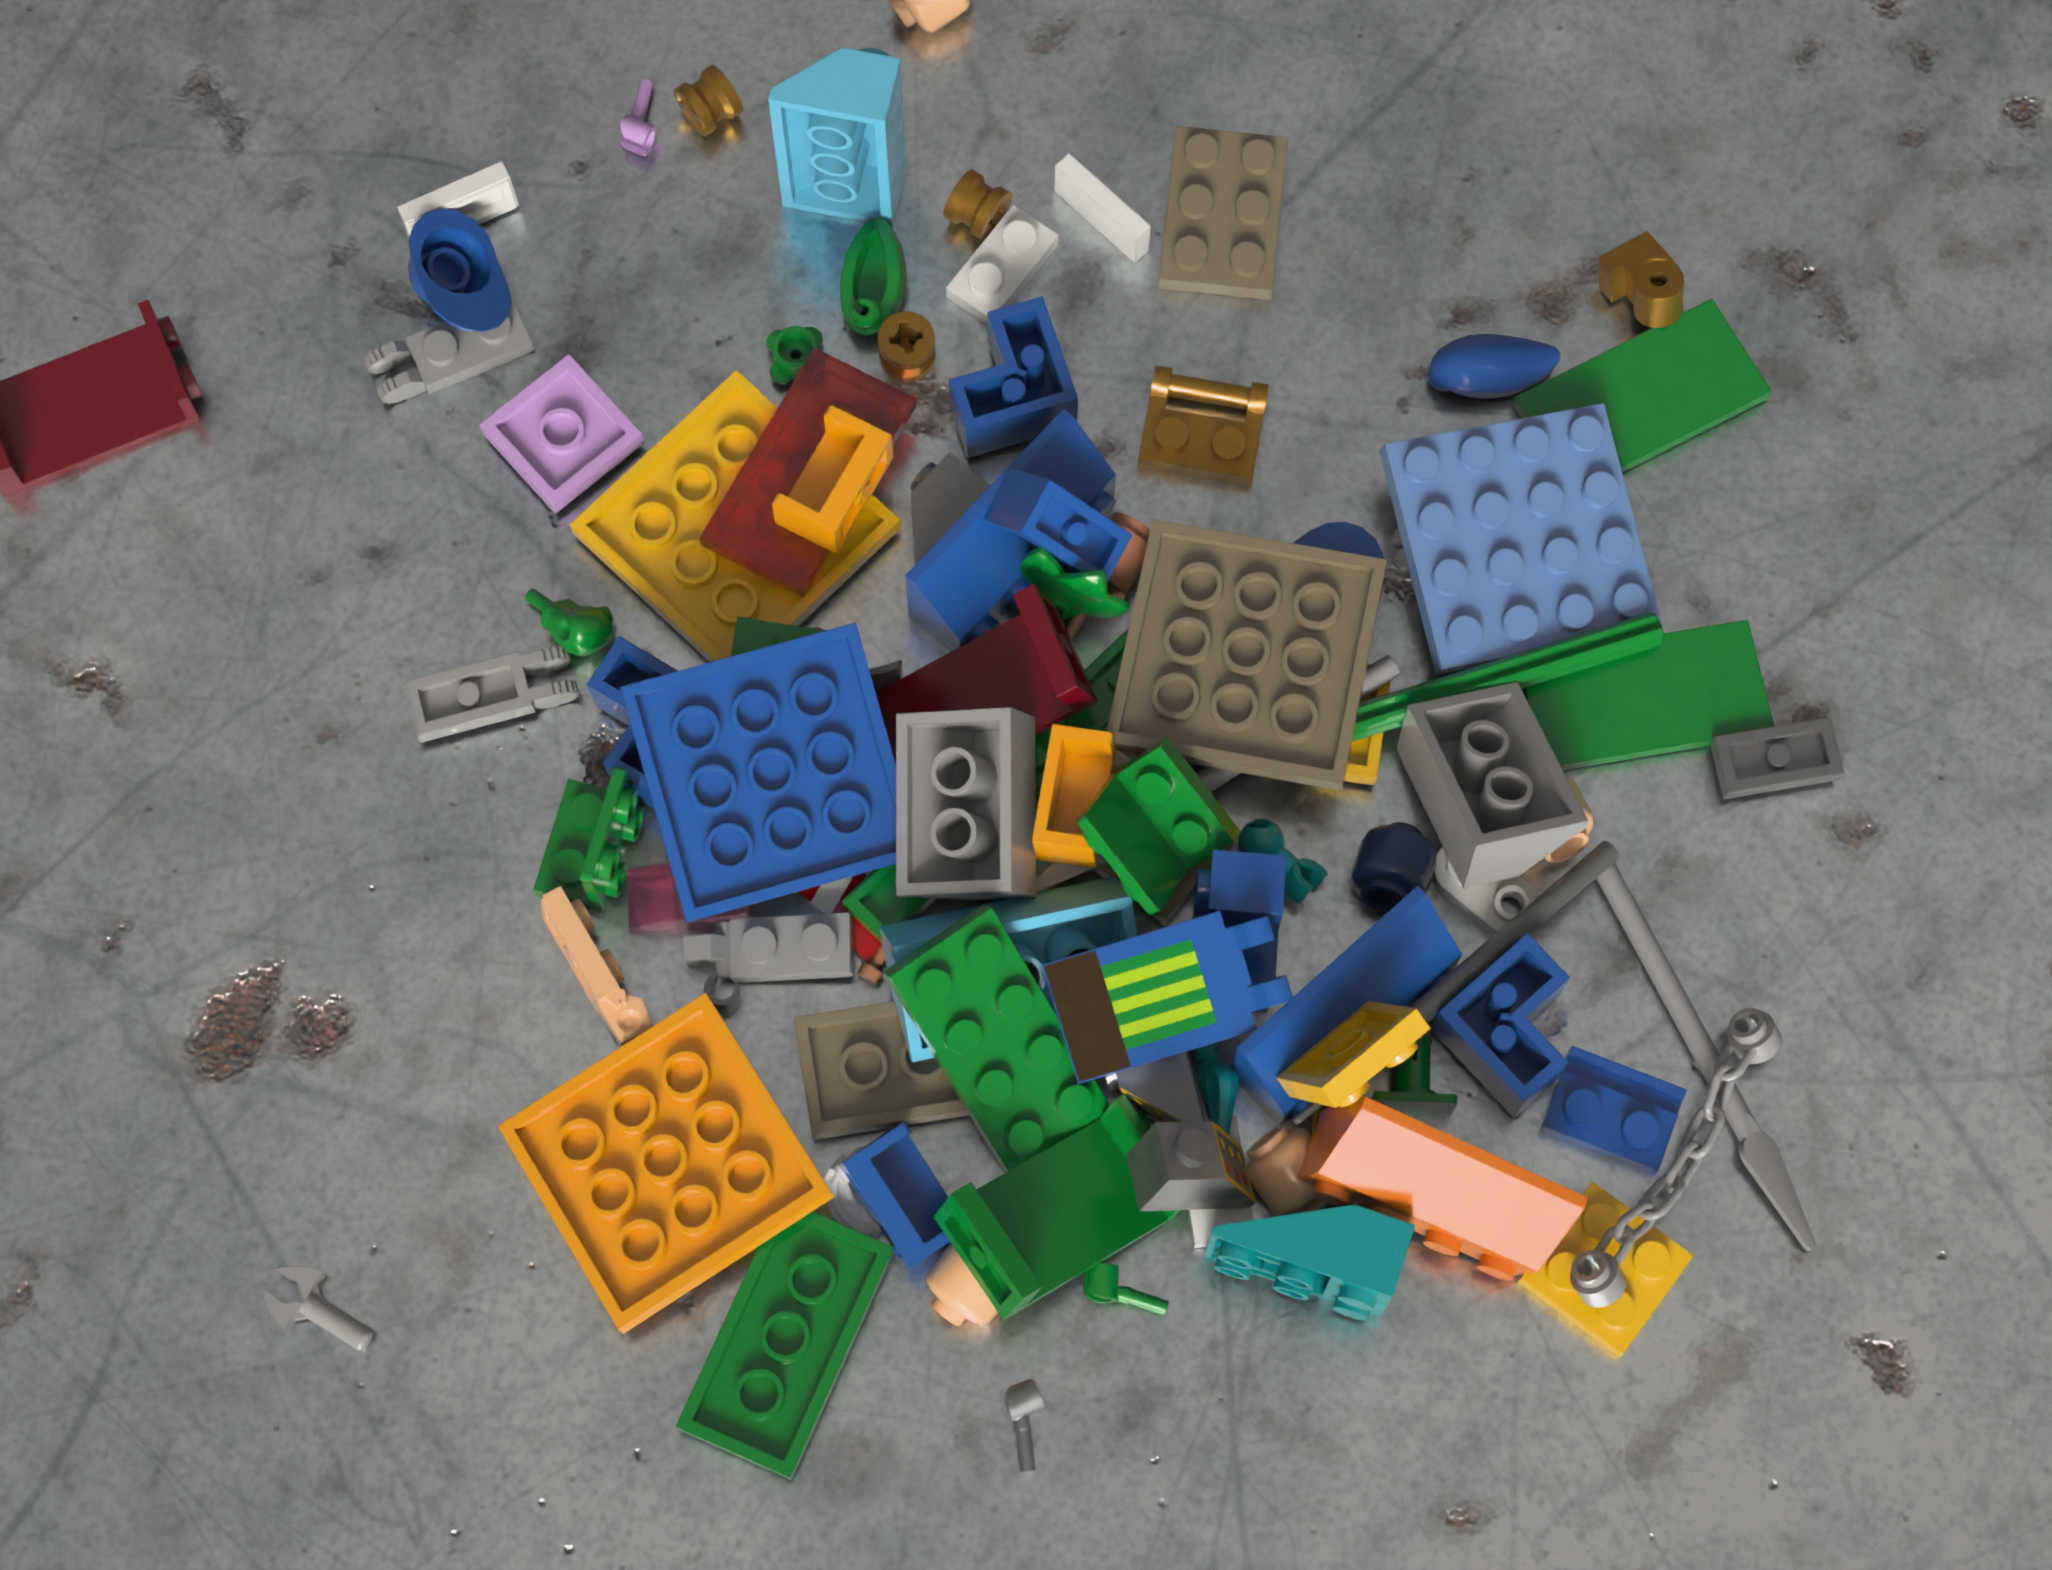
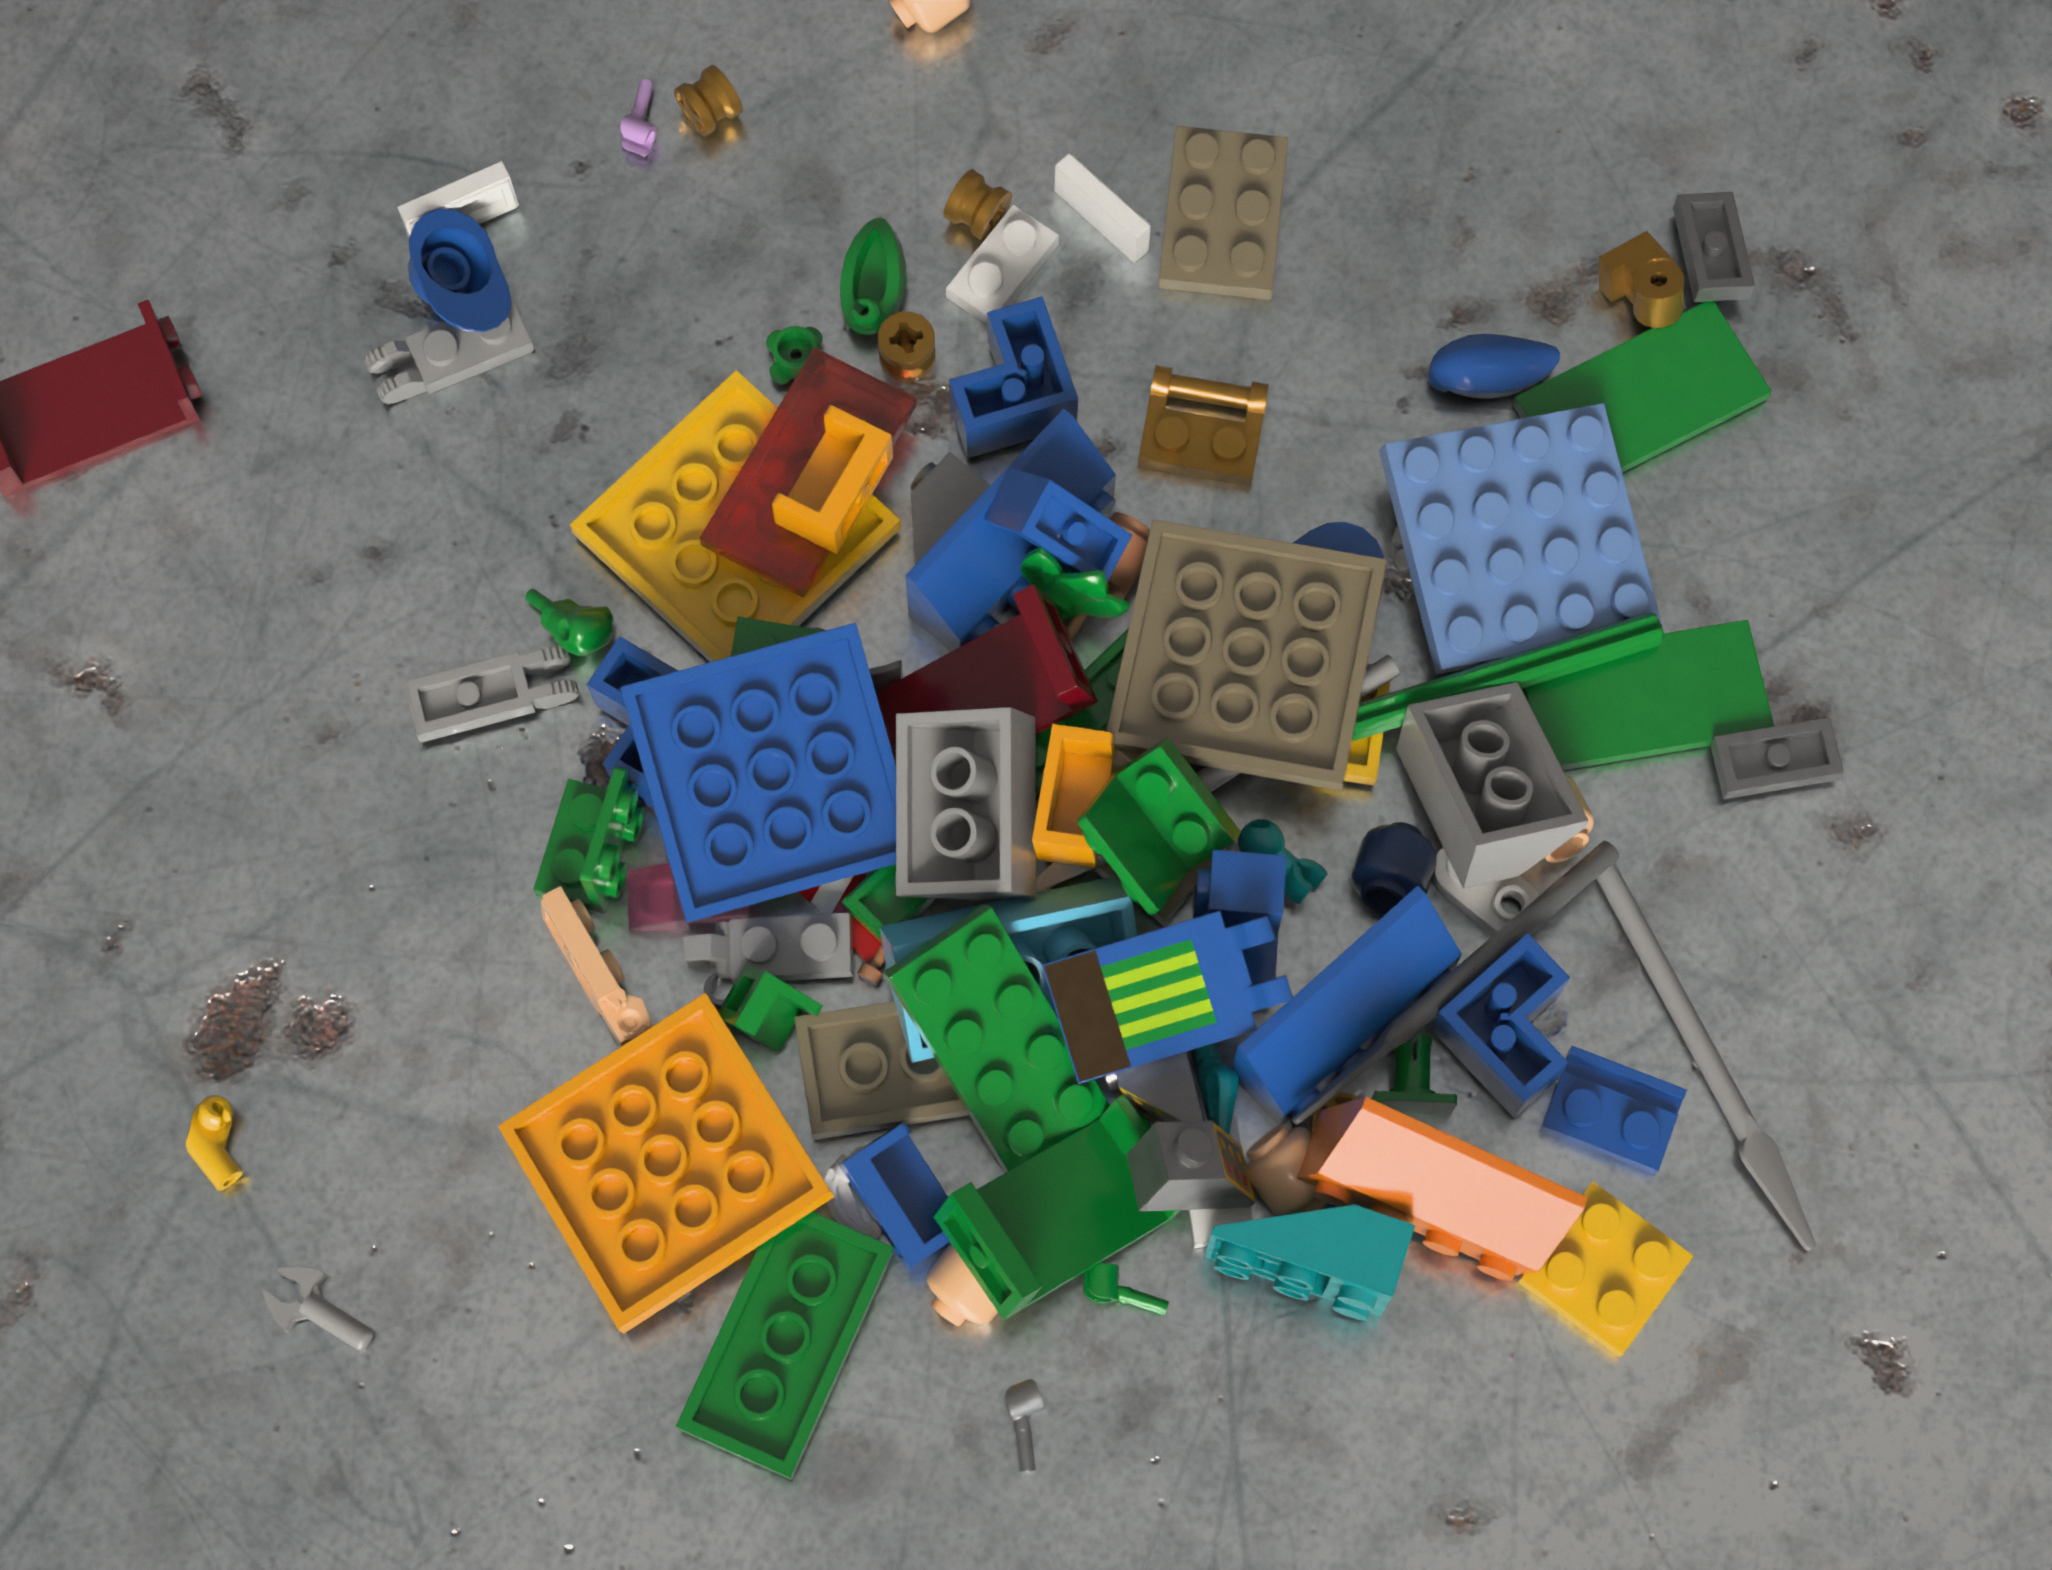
lavender plate [479,354,645,514] -> none
medium azure slope [768,47,907,227] -> none
yellow plate [1276,1001,1431,1108] -> none
light grey piece [1570,1008,1782,1308] -> none
none -> yellow arm [186,1095,243,1191]
none -> green panel [718,964,823,1051]
none -> flat silver plate [1673,192,1755,302]

